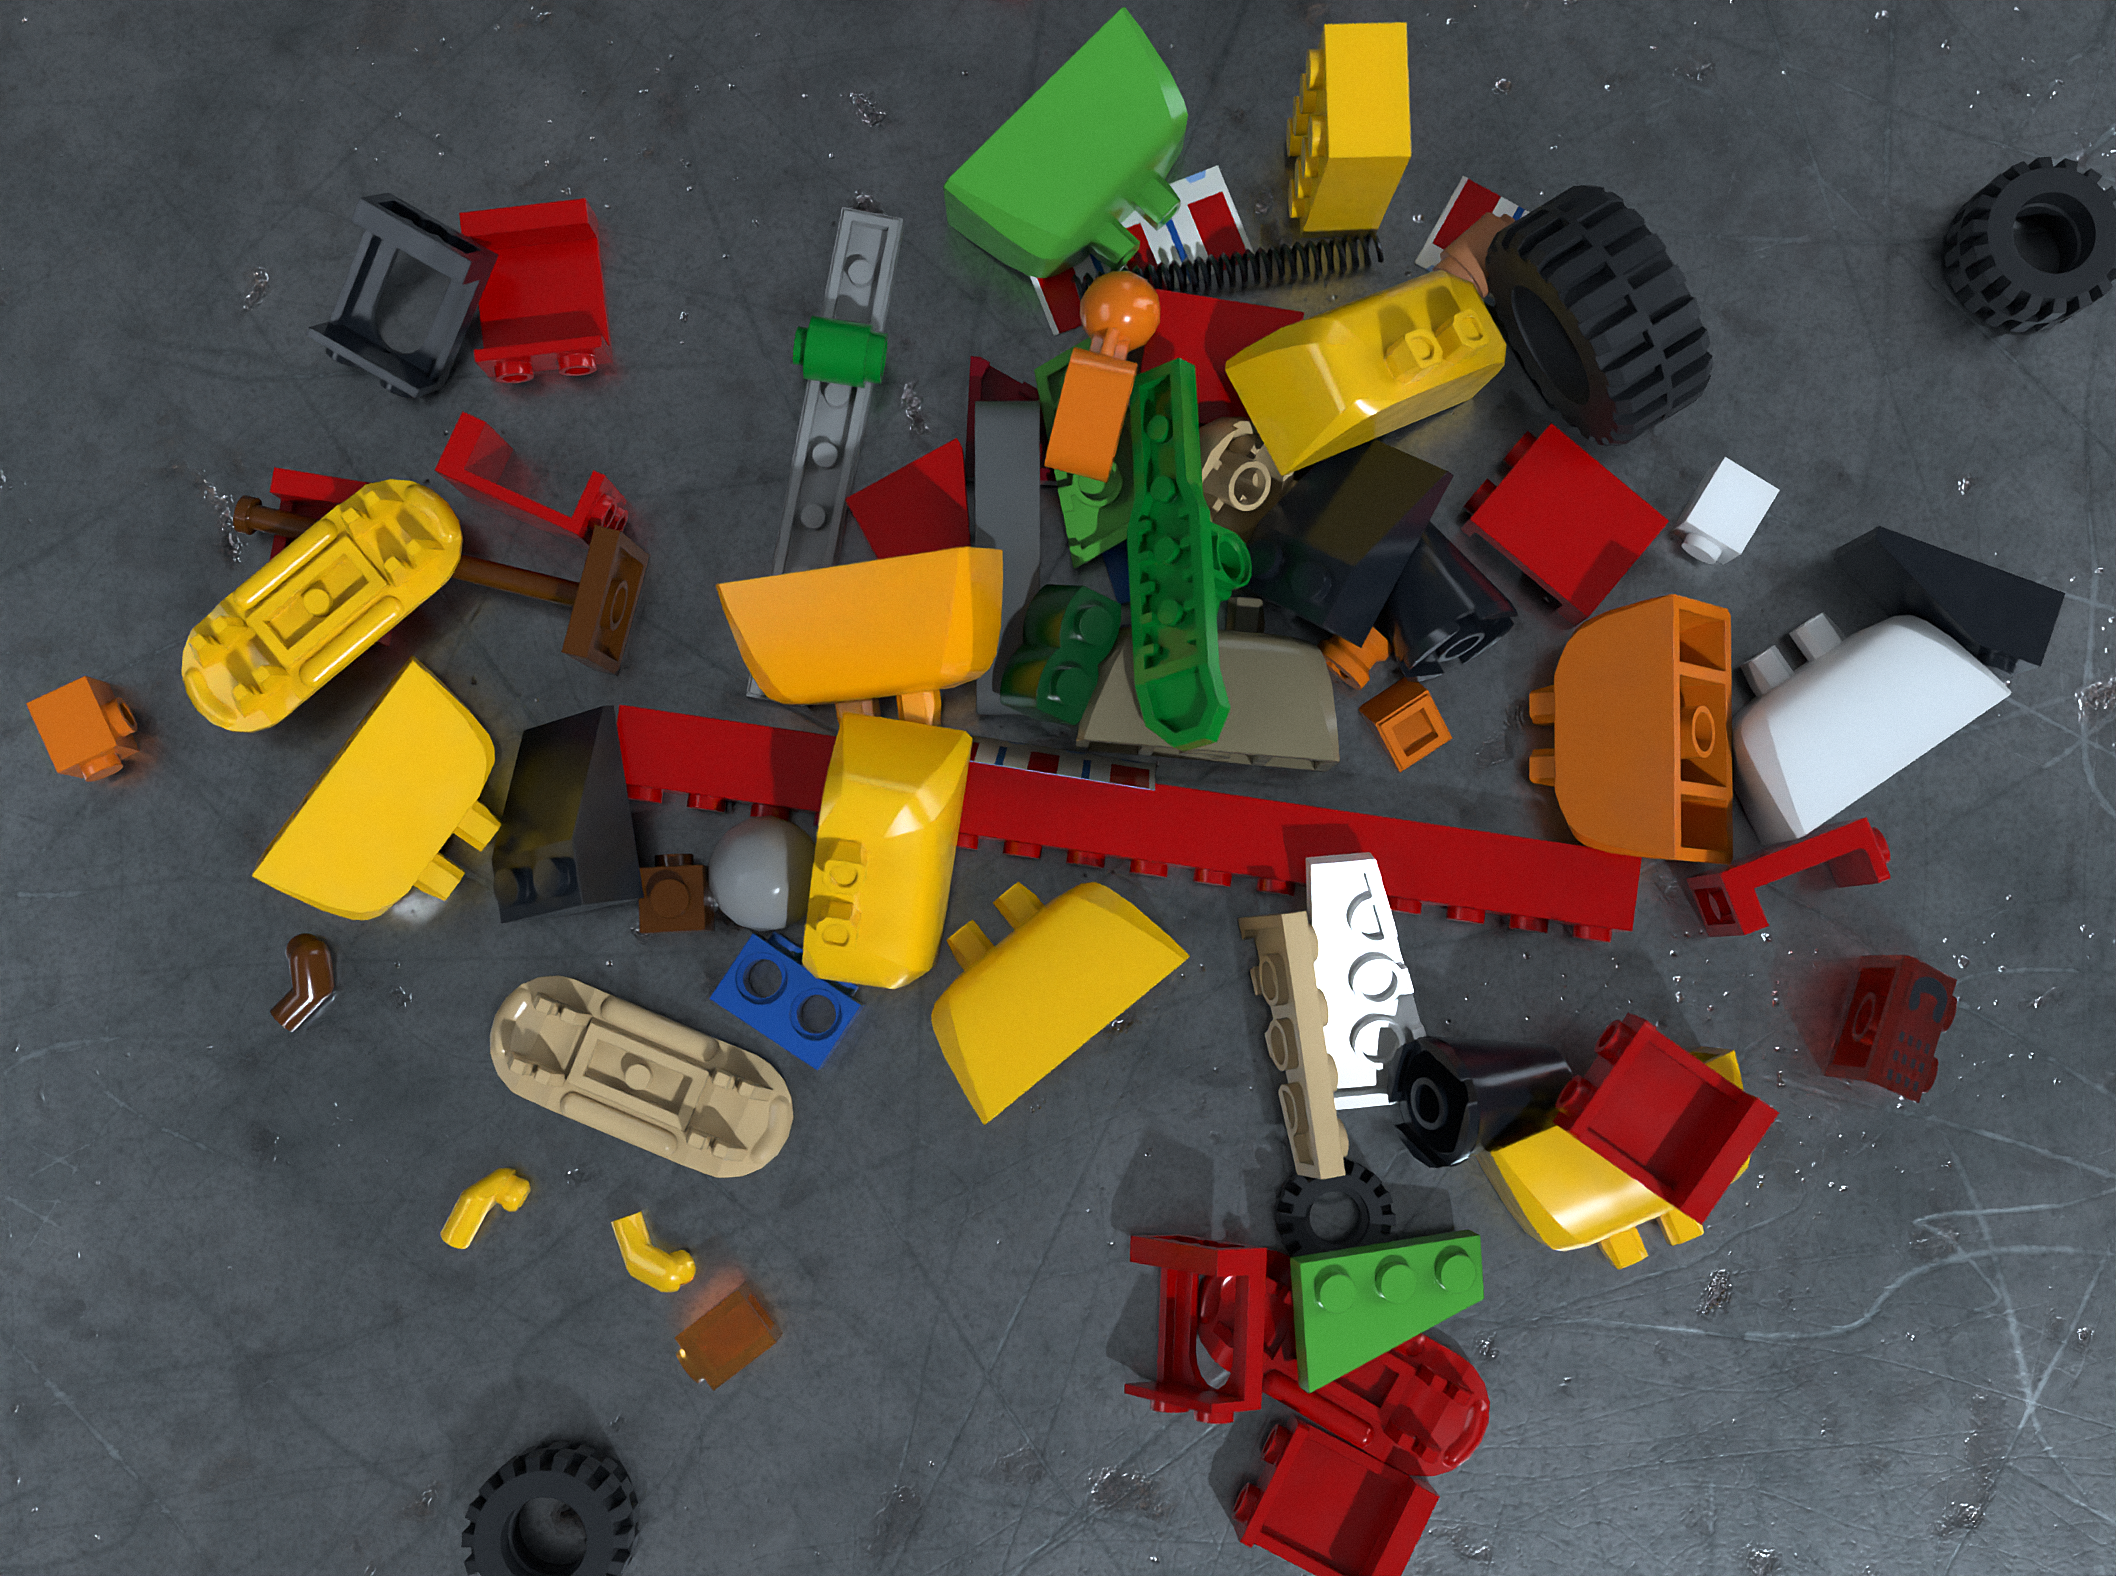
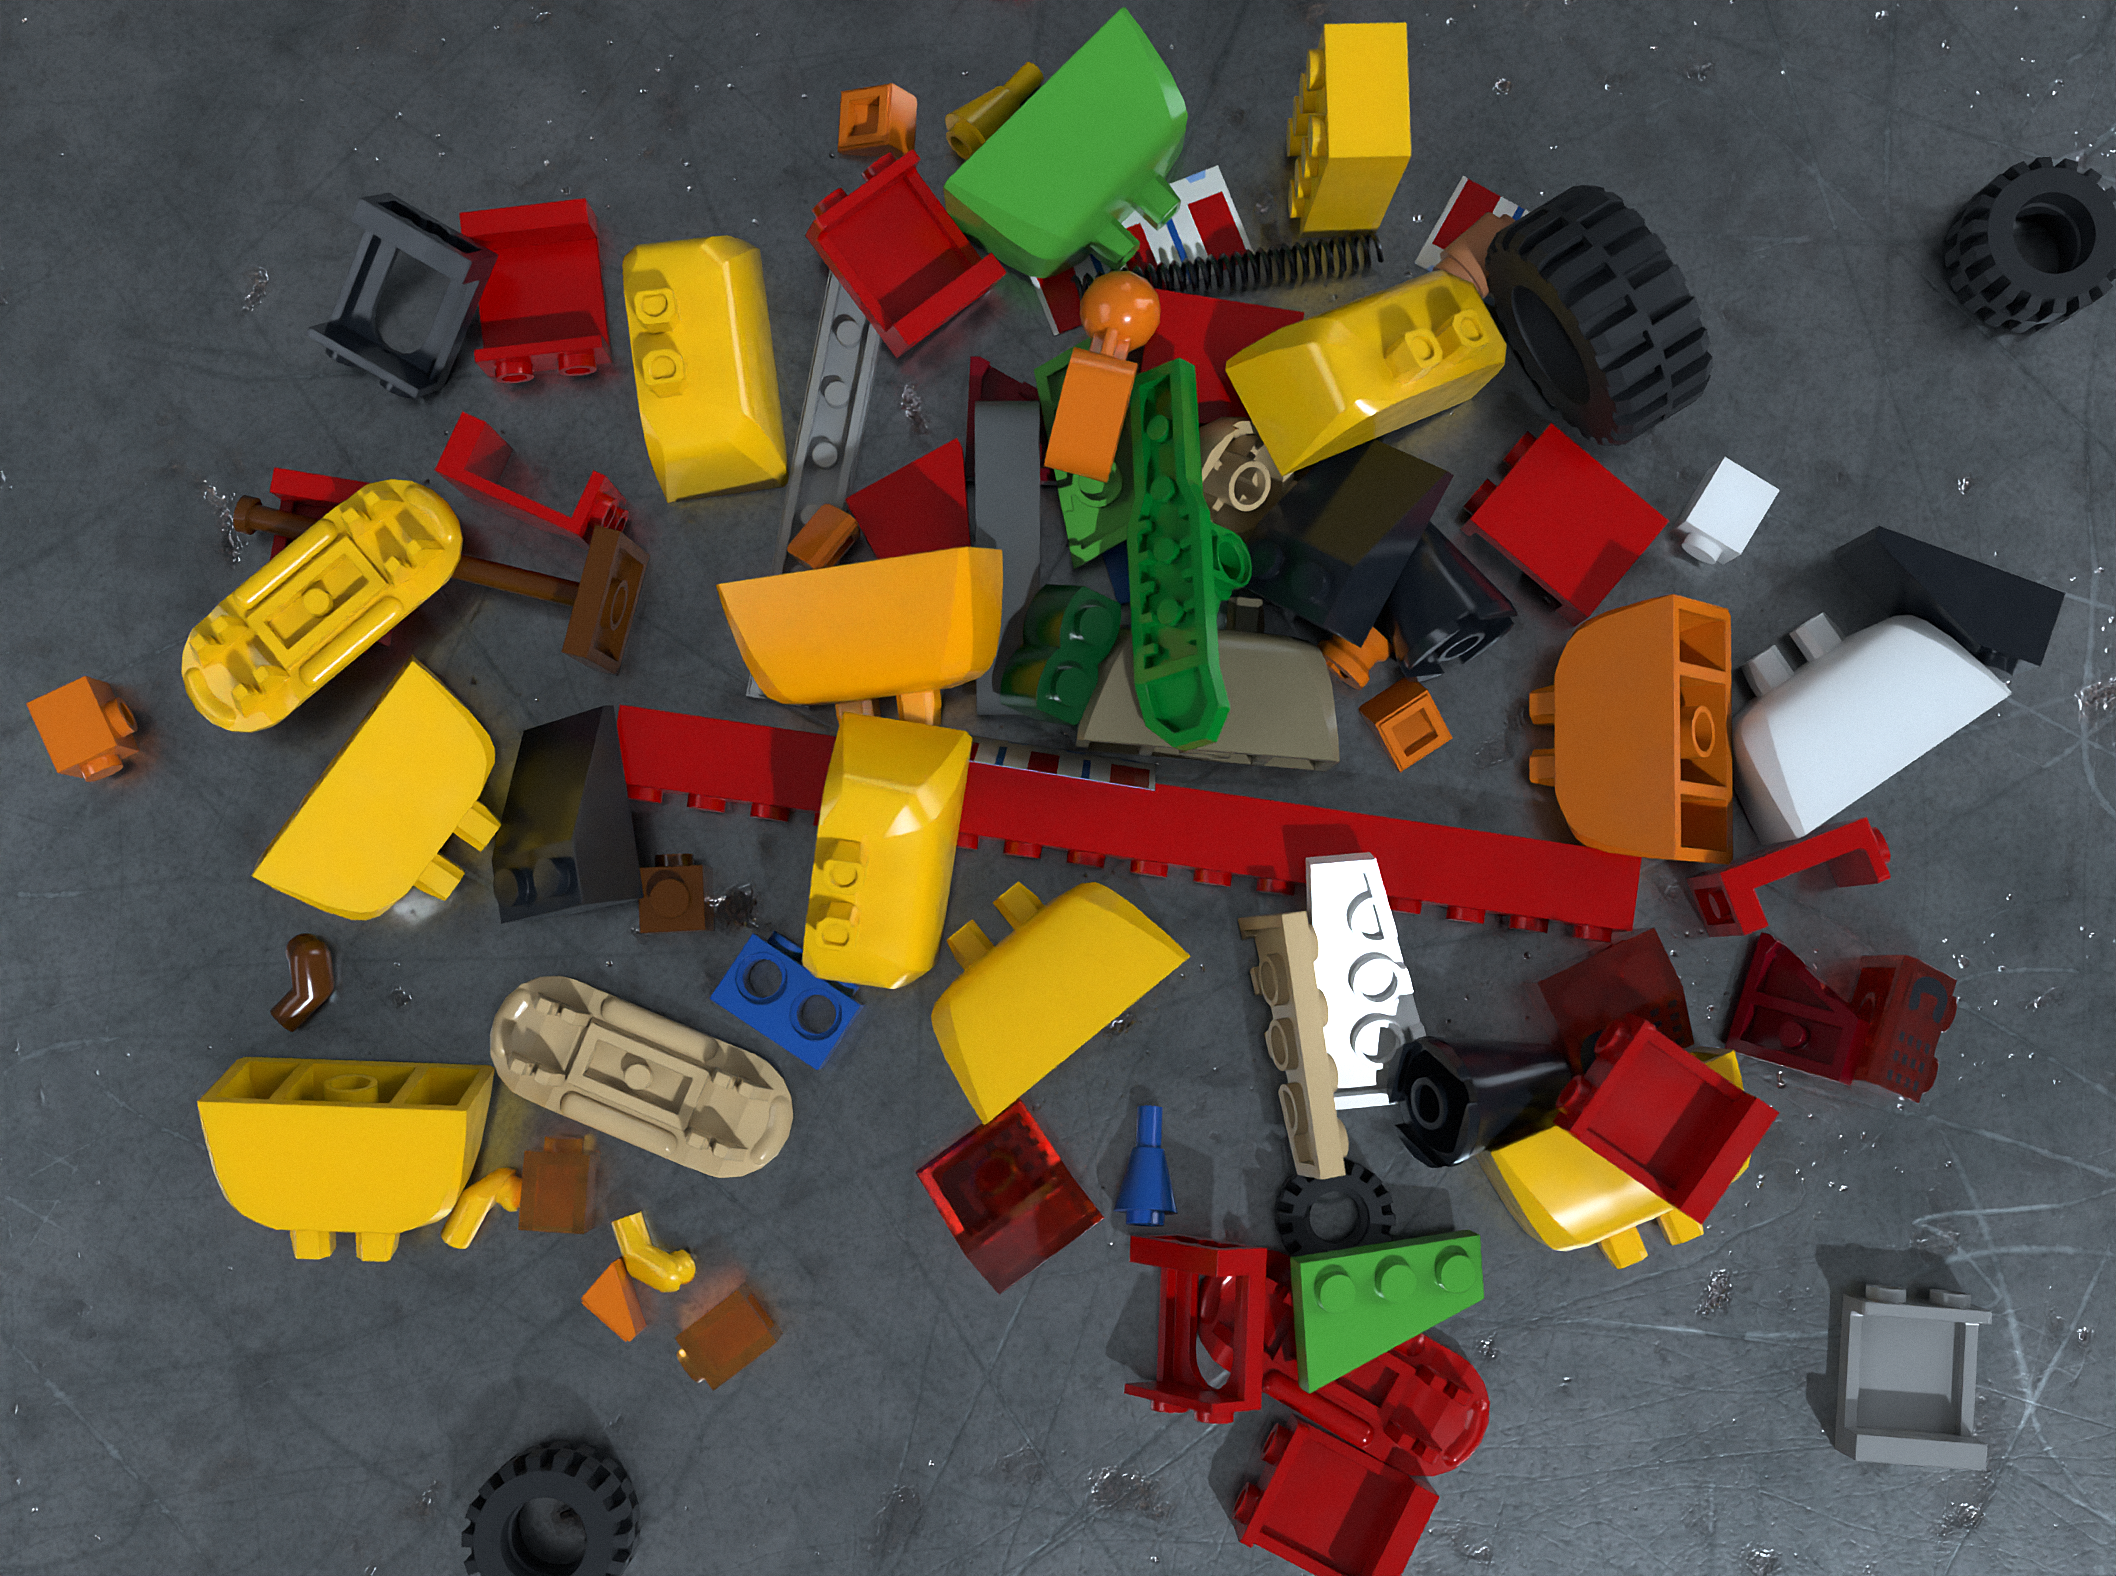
light grey piece [708,816,816,931] -> none
green brick [793,315,888,388] -> none
none -> yellow hips [197,1057,495,1262]
none -> clear orange brick [518,1136,601,1234]
none -> orange slope [581,1256,646,1342]
none -> yellow hips [622,235,790,503]
none -> orange slope [787,504,861,570]
none -> red panel [805,149,1007,358]
none -> orange slope [837,83,917,158]
none -> clear red slope [915,1097,1104,1295]
none -> yellow cone [945,62,1044,160]
none -> blue cone [1113,1105,1178,1227]
none -> clear red slope [1522,927,1694,1078]
none -> dark red wing [1724,932,1870,1087]
none -> light grey panel [1835,1284,1992,1471]

